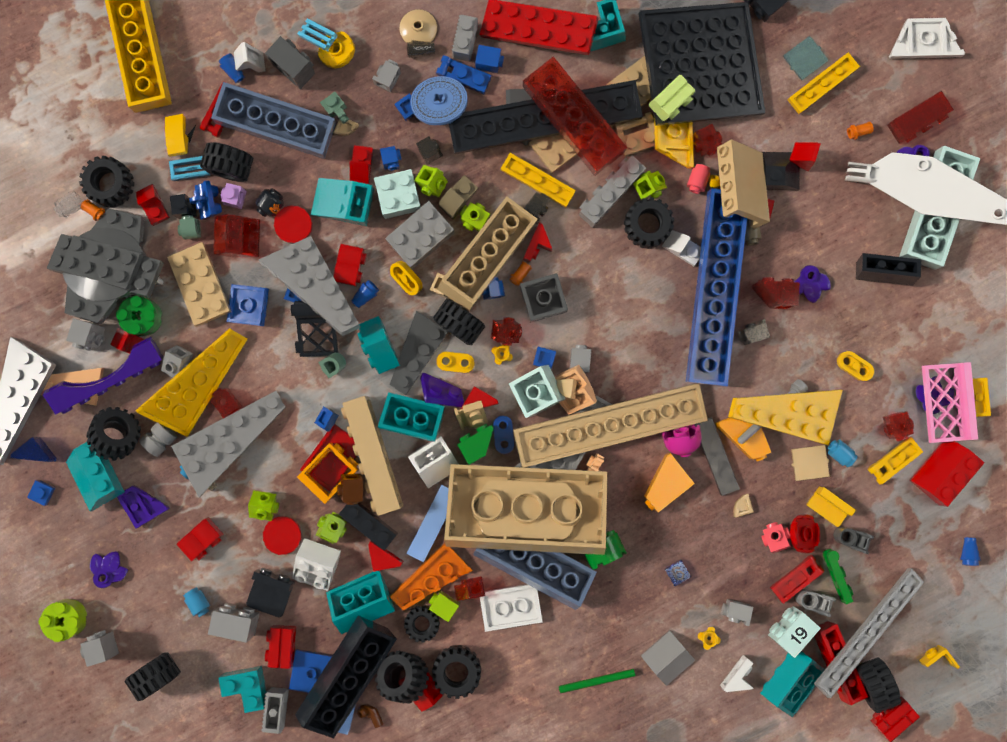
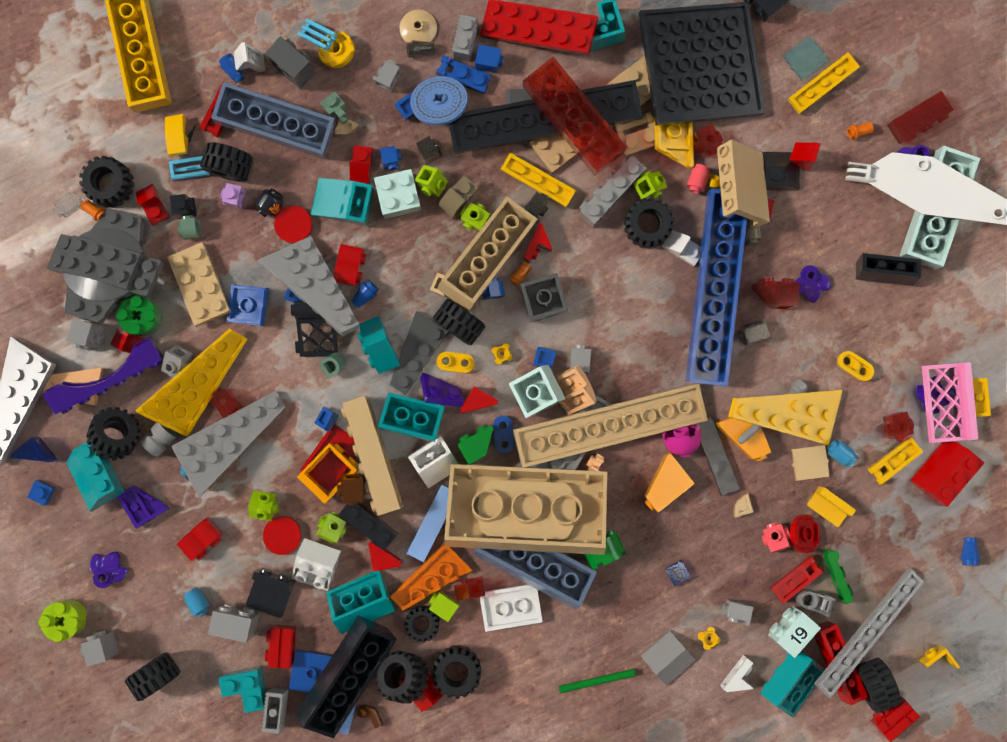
blue hips [189,181,222,219] -> none
clear red slope [214,214,260,257] -> none
light grey brick [385,201,455,270] -> none
yellow plate [390,261,423,295] -> none
tan plate [454,401,488,431] -> none
clear red brick [491,317,522,346] -> none
tan tile [557,379,577,400] -> none
yellowish green brick [649,75,695,121] -> none
dark grey piece [833,526,875,555] -> none
white wing [889,18,965,59] -> none

